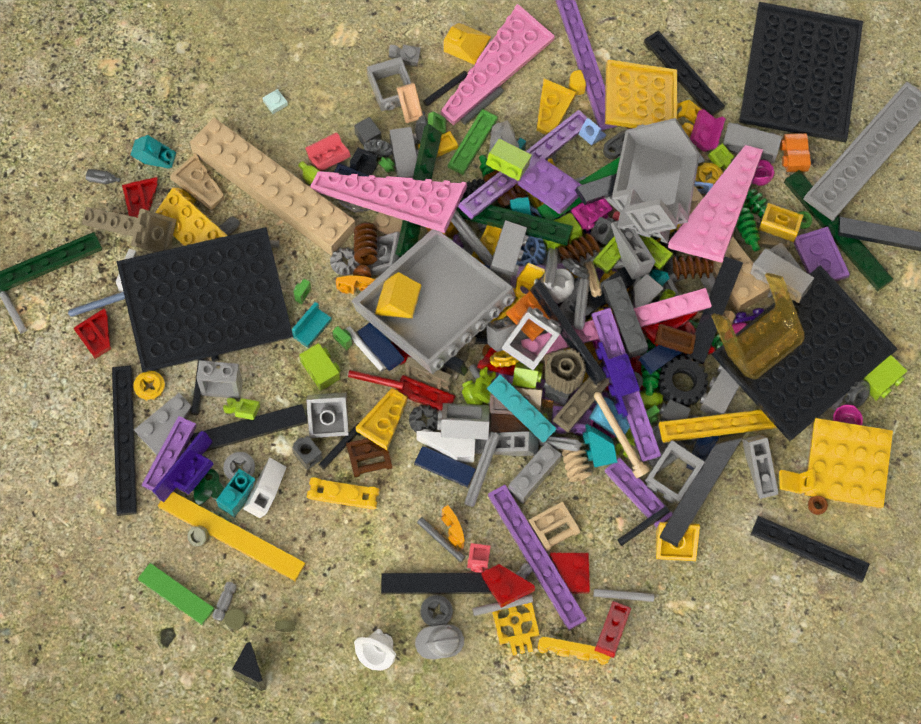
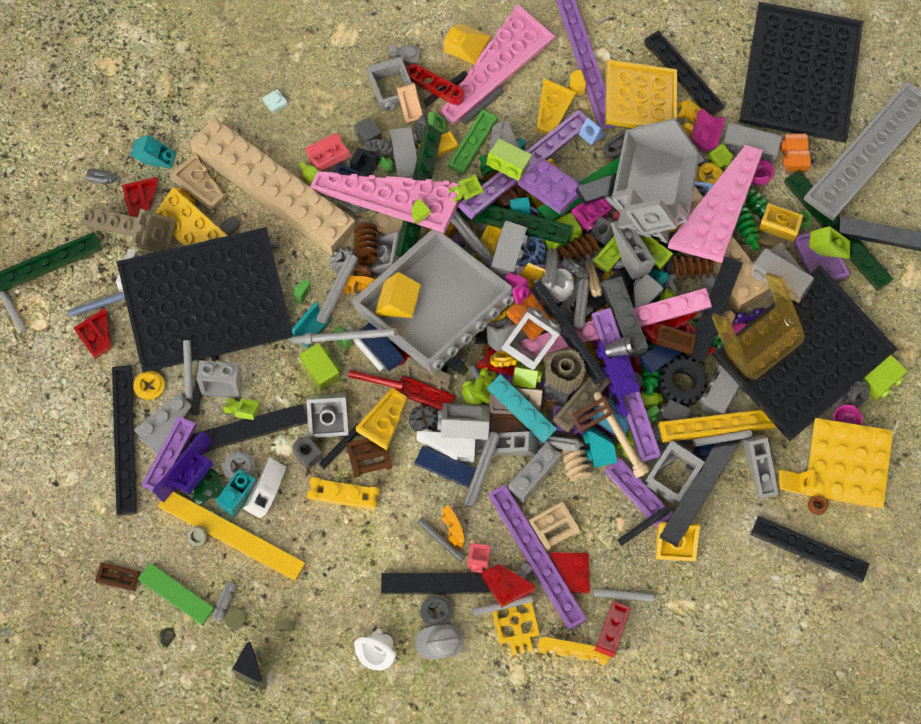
none -> reddish brown tile [95,563,141,592]
none -> light grey bar [183,340,193,399]
none -> light grey bar [291,328,397,345]
none -> light grey axle [317,254,358,324]
none -> red beam [406,64,465,105]
none -> lime tile [412,198,432,225]
none -> lime plate [448,175,484,202]
none -> dark pink bracket [505,272,531,305]
none -> reddish brown tile [571,396,615,432]
none -> flat silver cone [605,336,636,357]
none -> light grey bar [693,430,752,447]
none -> lime slope [809,226,850,259]

